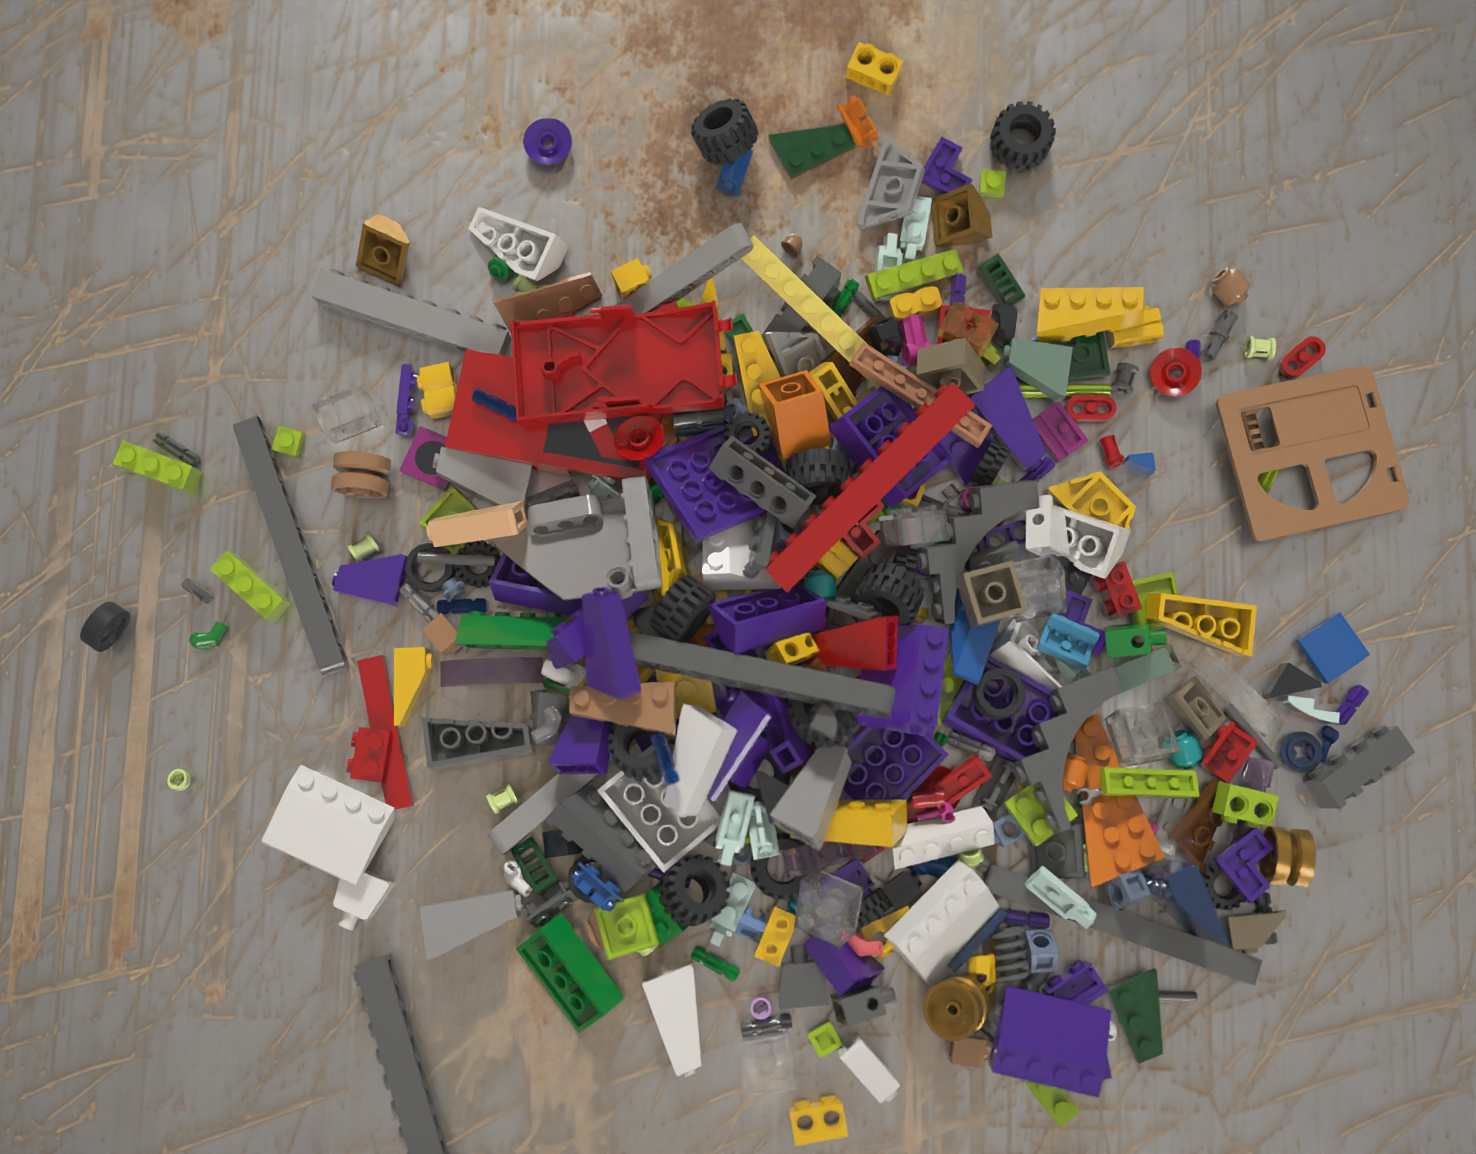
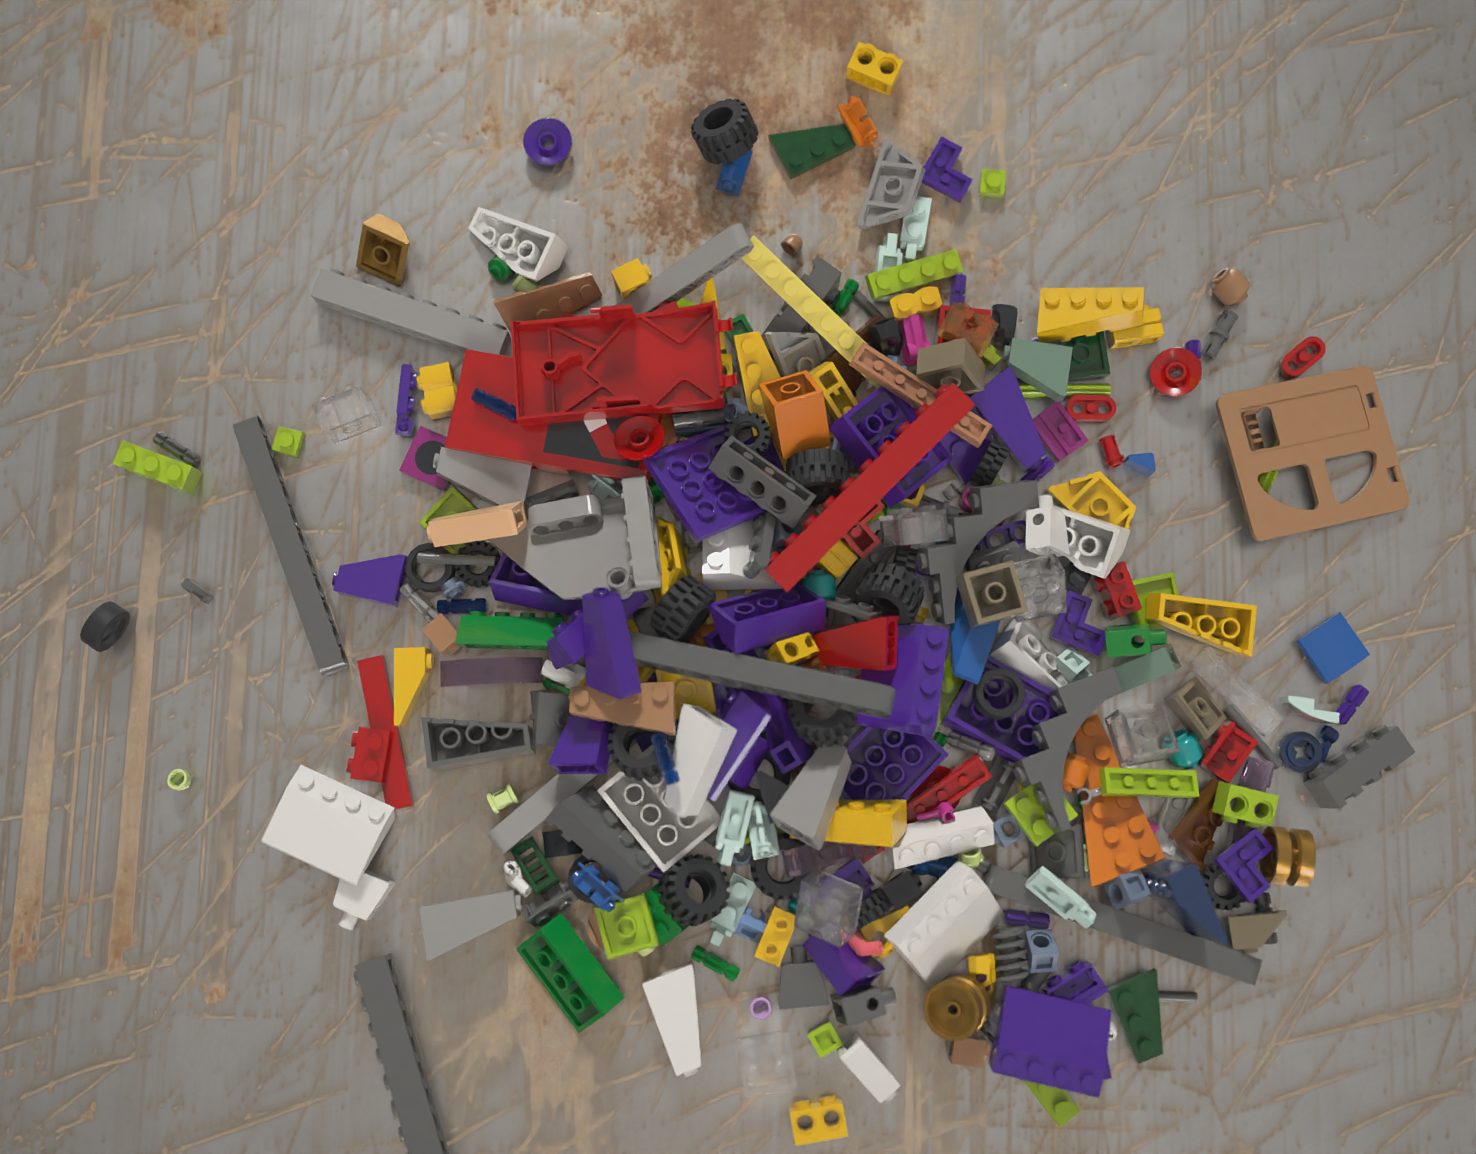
green arm [189,621,228,650] -> none
lime brick [210,550,292,622] -> none
medium nougat wheel [330,451,391,498] -> none
yellowish green bush [347,532,382,562] -> none
clear arm [530,707,562,744] -> none
dark grey axle [740,1014,792,1037] -> none
dark grey tile [810,703,838,741] -> none
red pin [912,788,945,810] -> none
pearl gold slope [931,184,993,247] -> none
dark blue bar [947,908,1009,973] -> none
dark green slope [976,253,1026,306] -> none
black tyre [990,101,1056,171] -> none
dark azure bracket [1036,613,1100,671] -> none
dark grey bush [1111,363,1139,394] -> none
yellowish green bush [1244,336,1276,360] -> none
black slope [1262,662,1322,699] -> none

